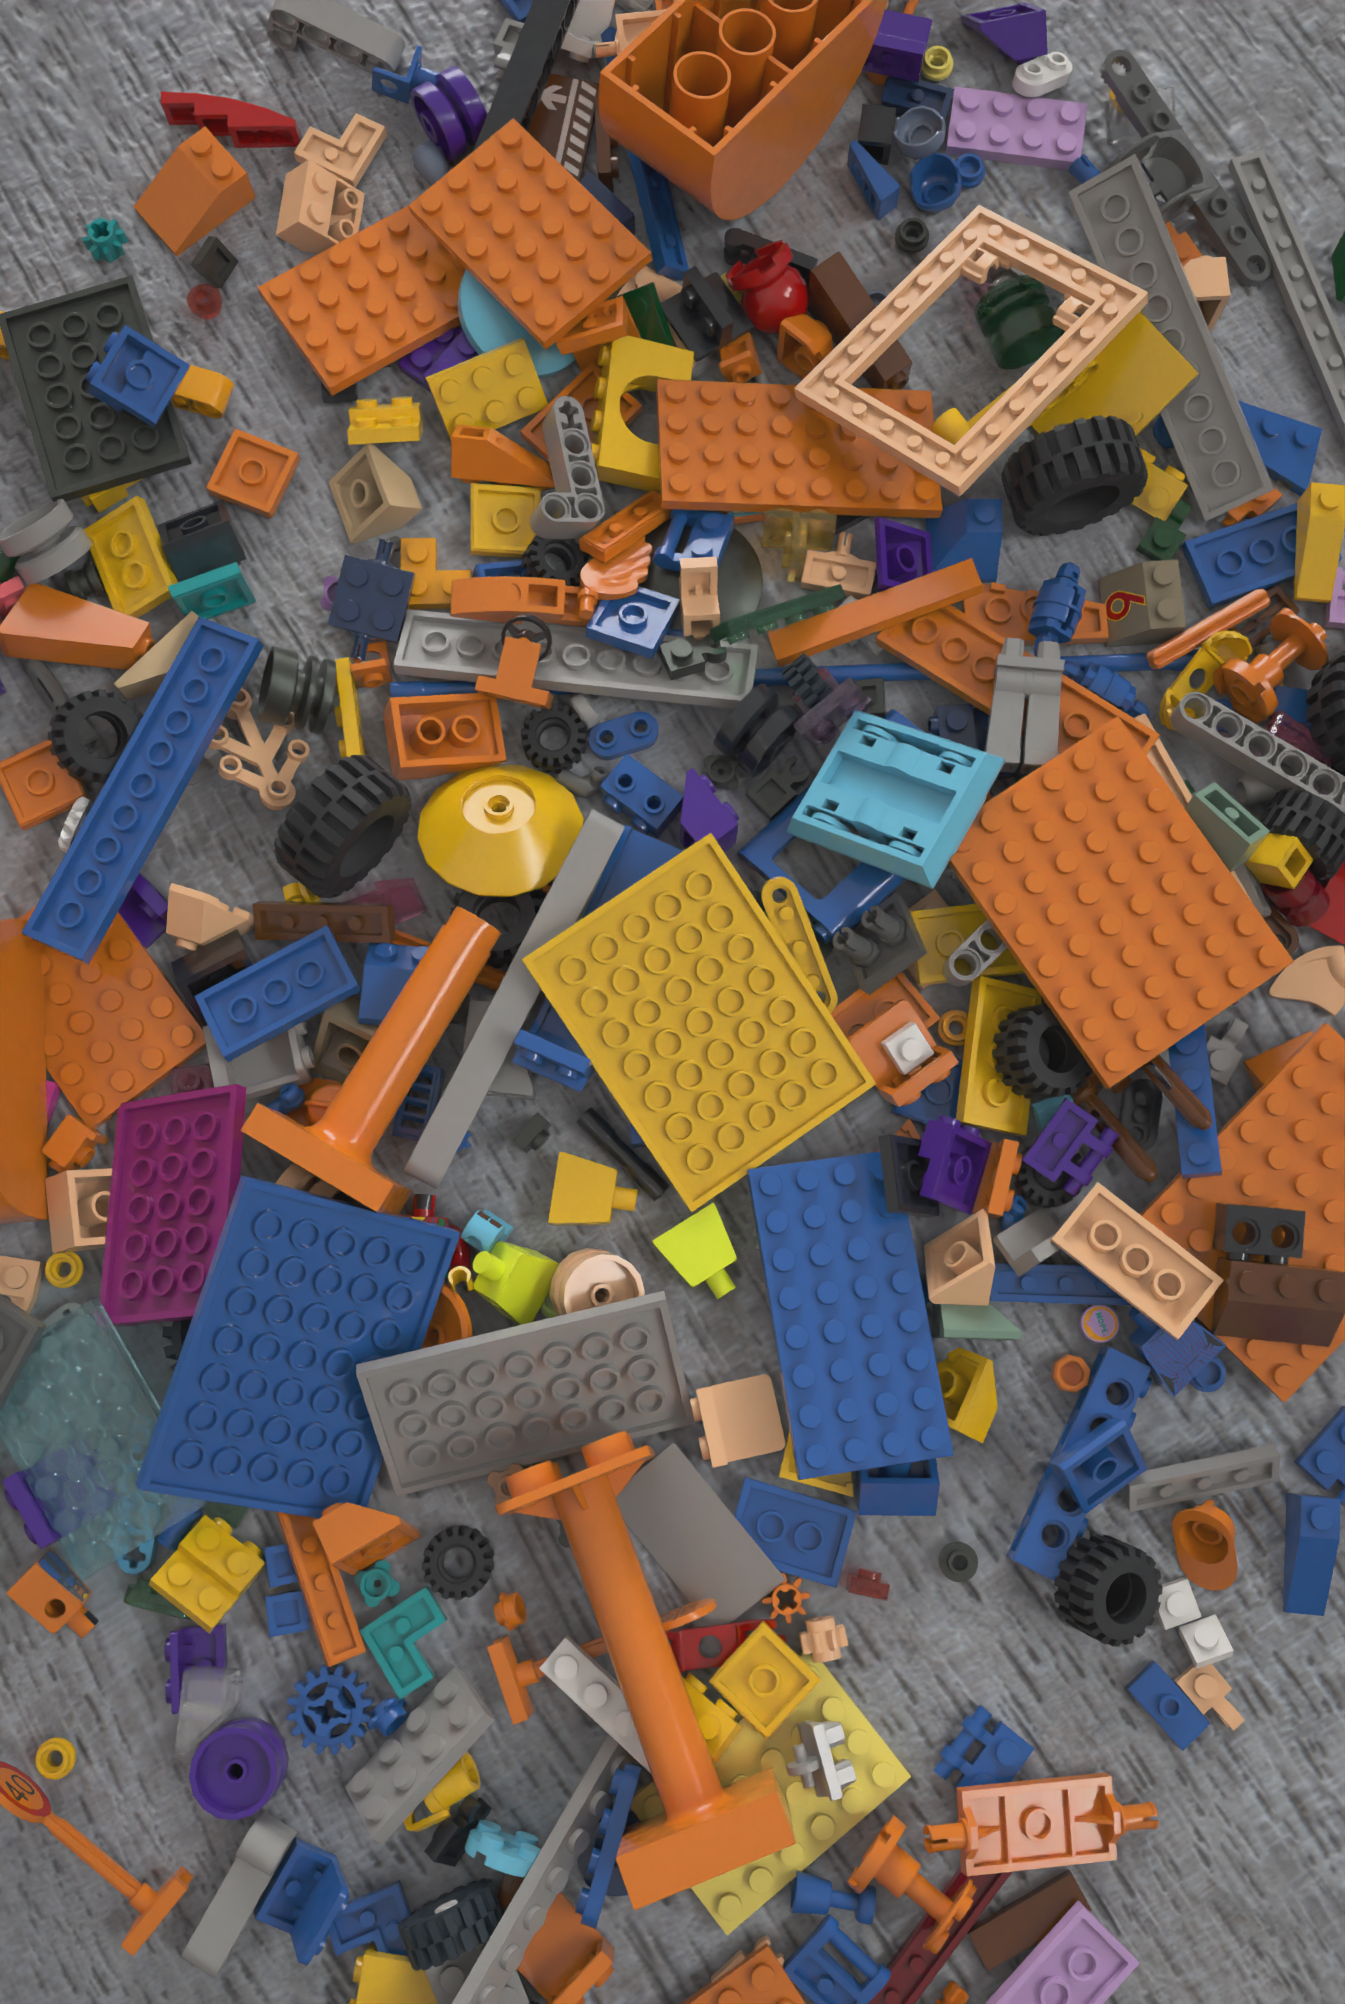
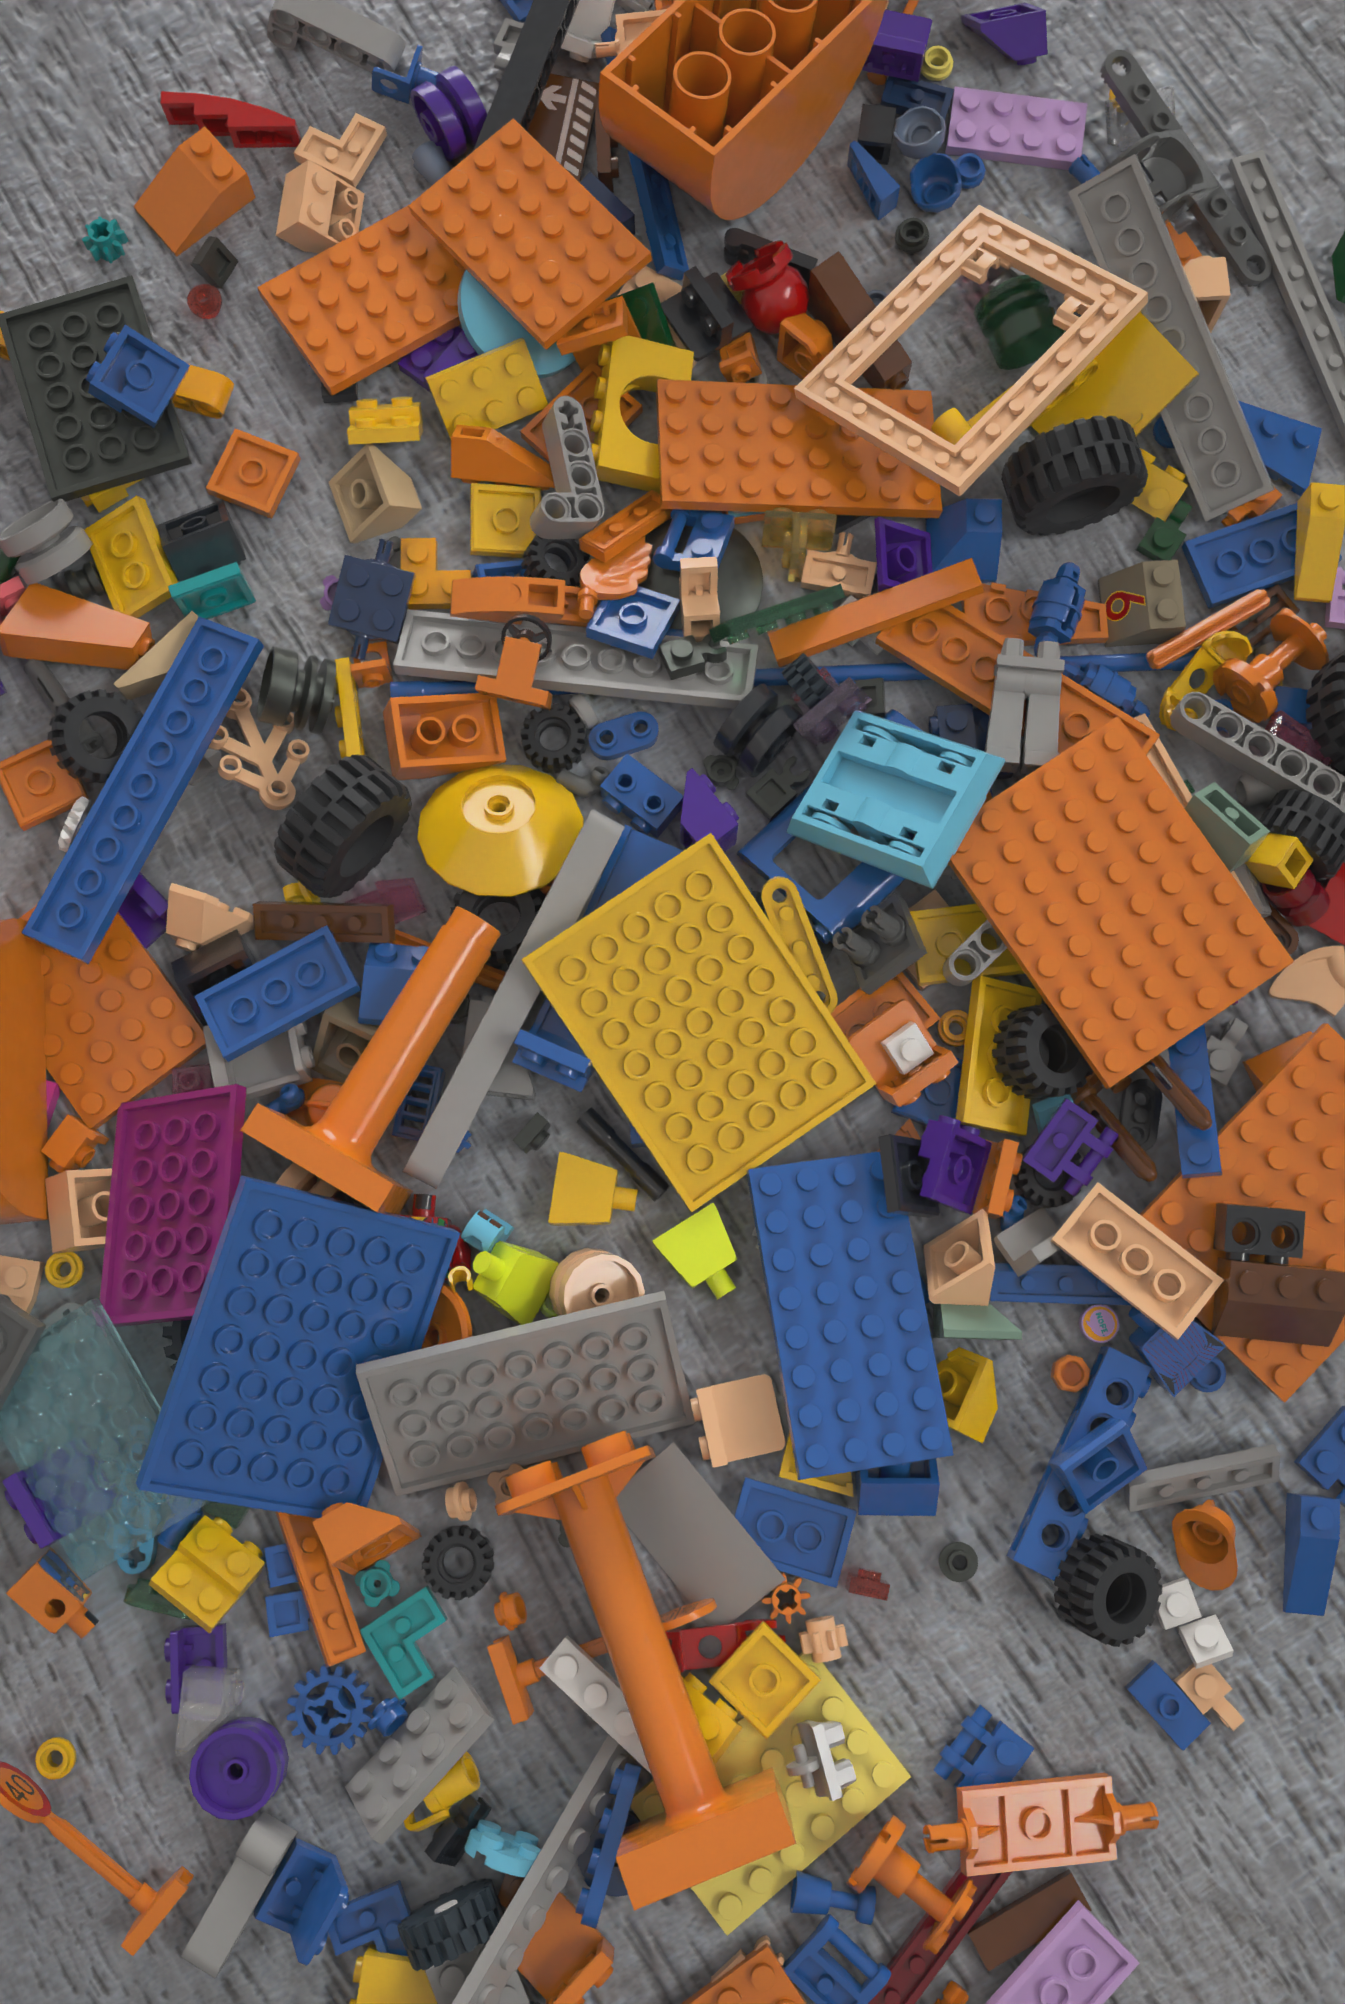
white plate [1012,52,1072,97] -> none
none -> light nougat plate [445,1481,477,1522]

